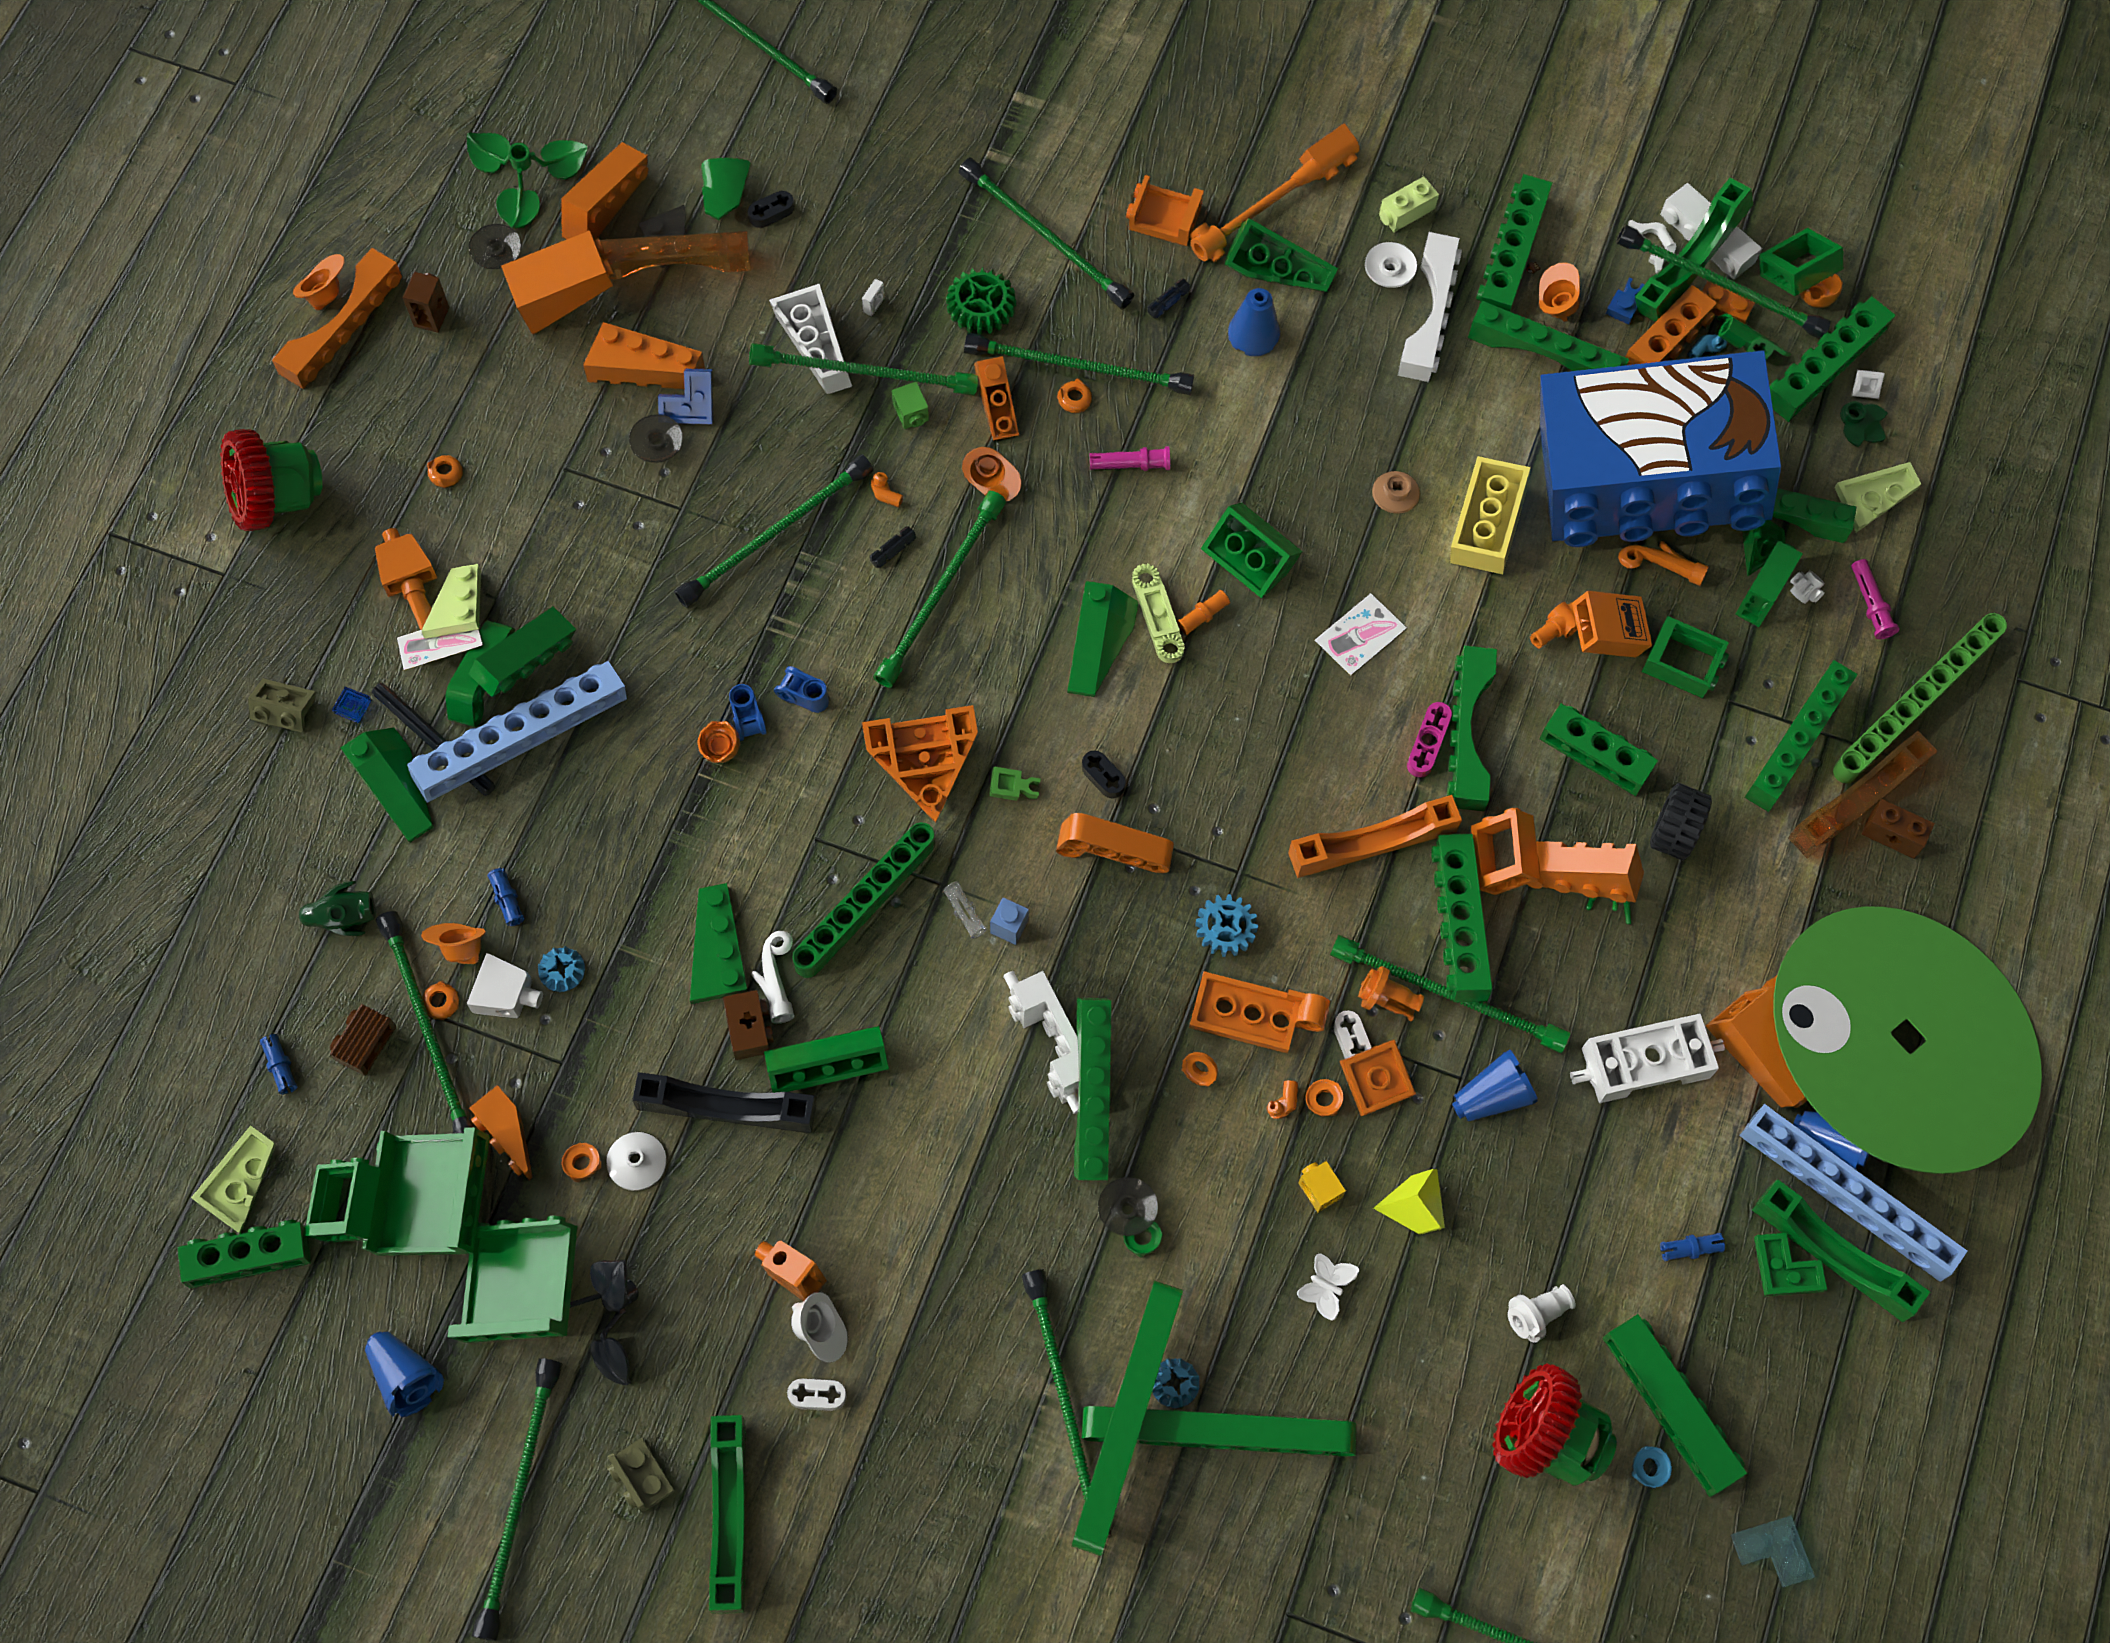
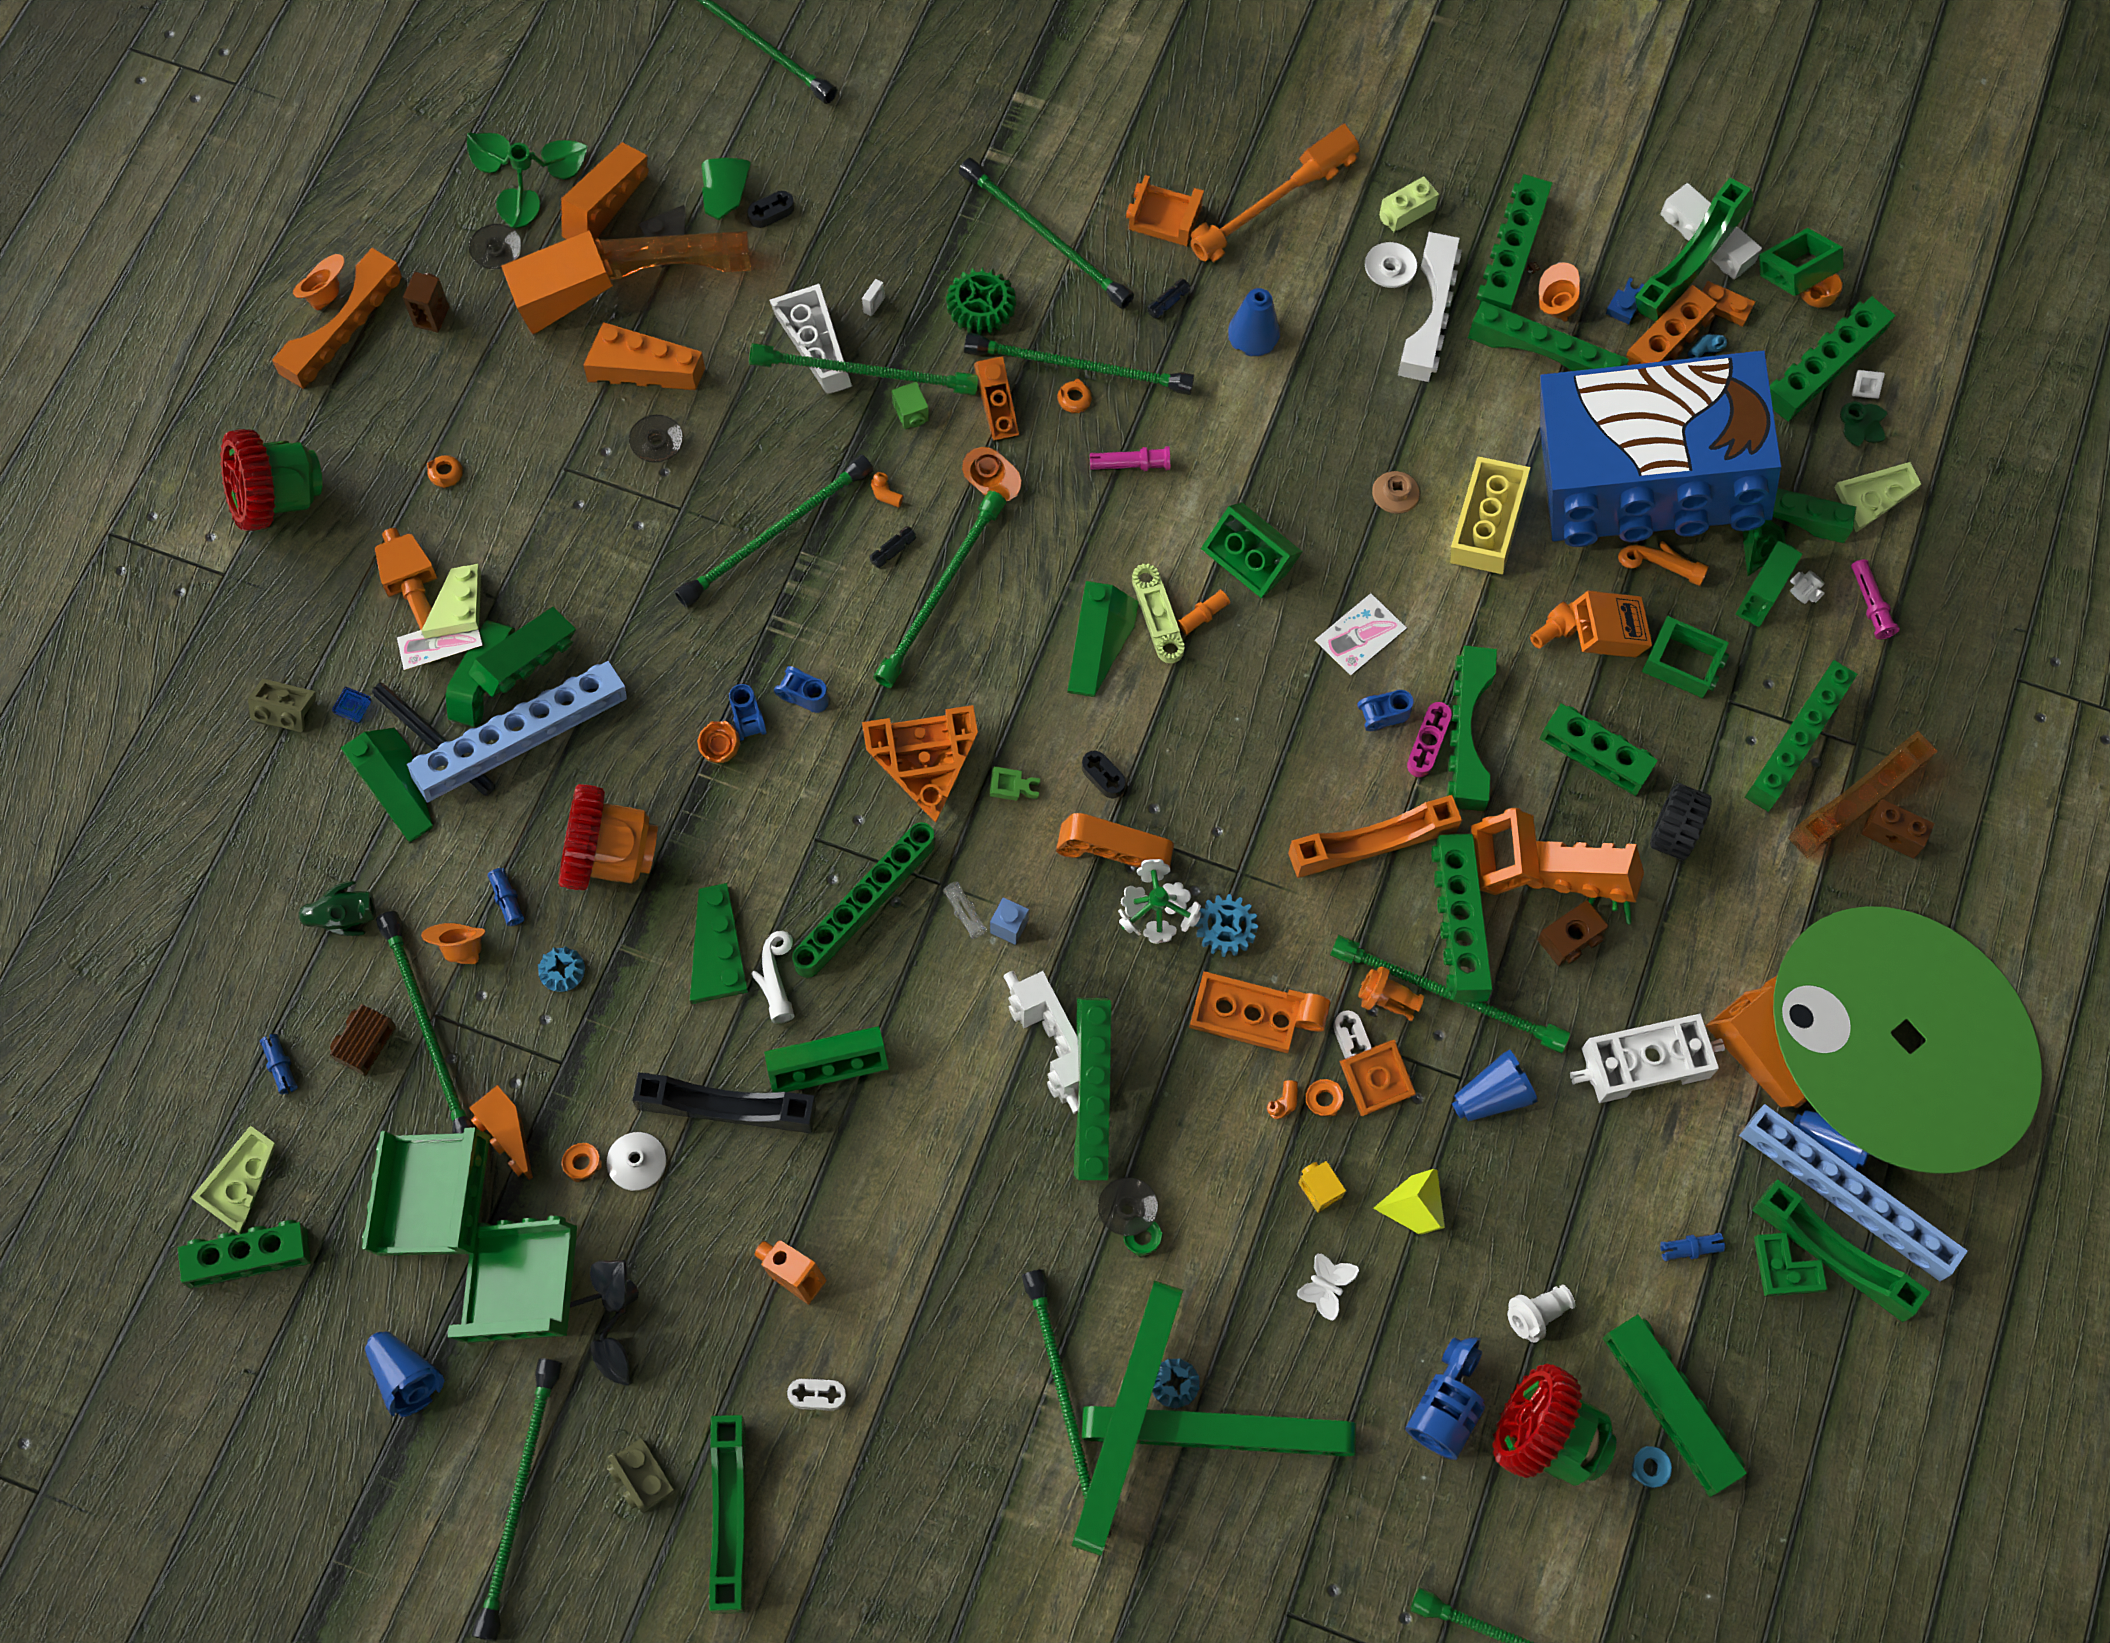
green window [304,1158,381,1243] -> none
orange piece [422,981,459,1020] -> none
white torso [467,953,543,1018] -> none
blue plate [658,369,713,424] -> none
reddish brown brick [723,990,774,1060] -> none
white piece [791,1292,848,1362] -> none
orange piece [1182,1052,1218,1086] -> none
green wedge [1224,218,1338,292] -> none
green hose [1616,224,1831,340] -> none
white helmet [1628,220,1676,274] -> none
green panel [1717,314,1791,359] -> none
clear light blue plate [1731,1516,1815,1587] -> none
bright green beam [1833,613,2007,784] -> none
none -> piece [558,784,658,891]
none -> white plant [1118,859,1201,944]
none -> blue piece [1357,690,1413,731]
none -> blue cylinder [1405,1337,1485,1460]
none -> reddish brown brick [1537,900,1609,966]

